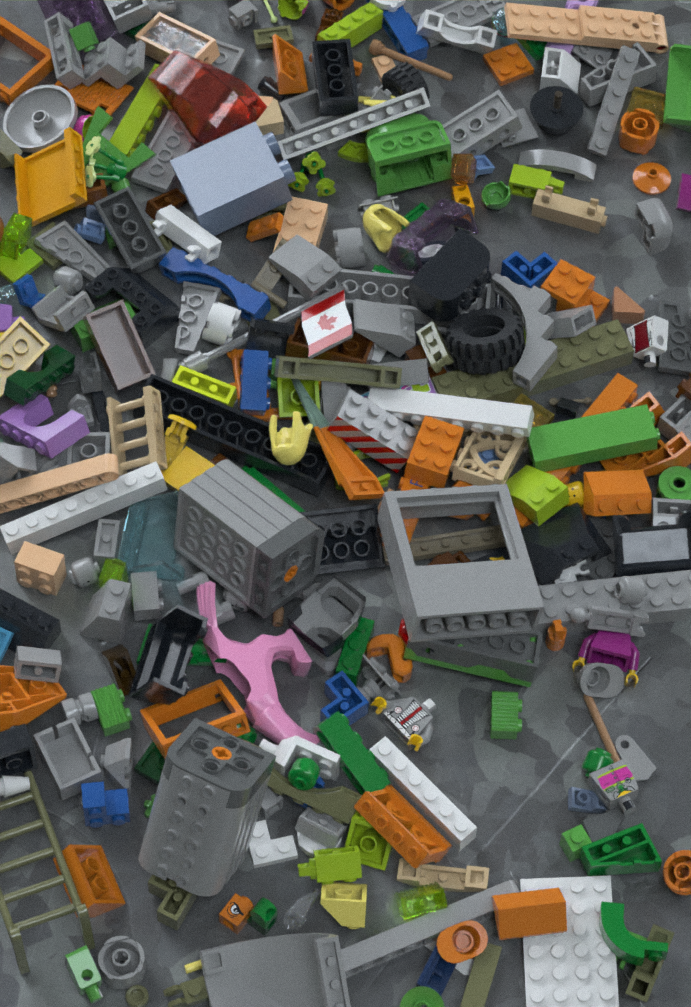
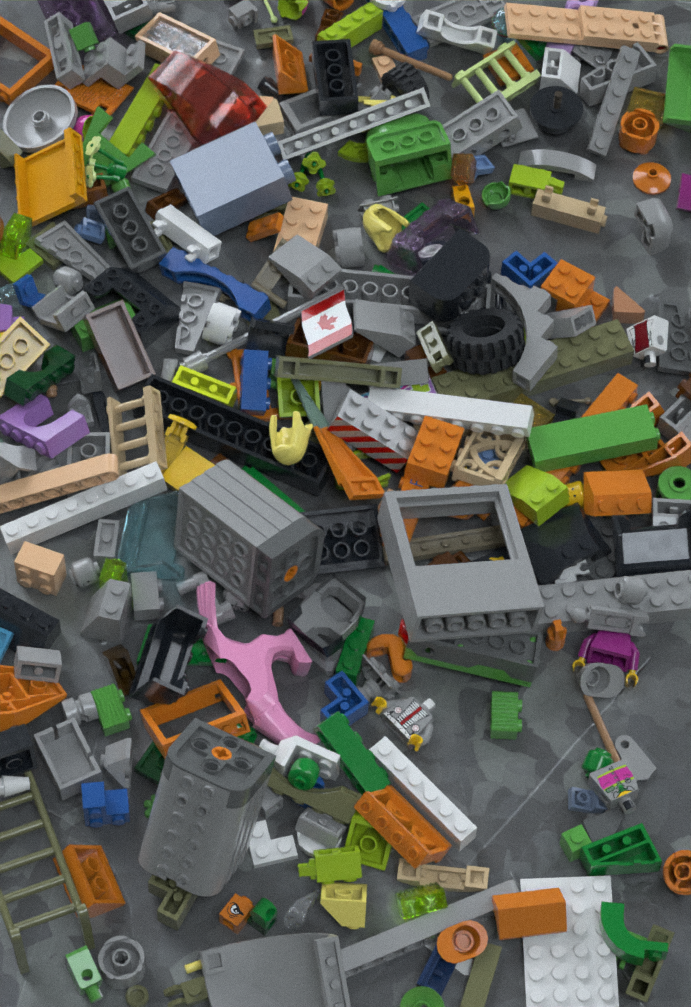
none -> yellowish green fence [451,40,541,103]

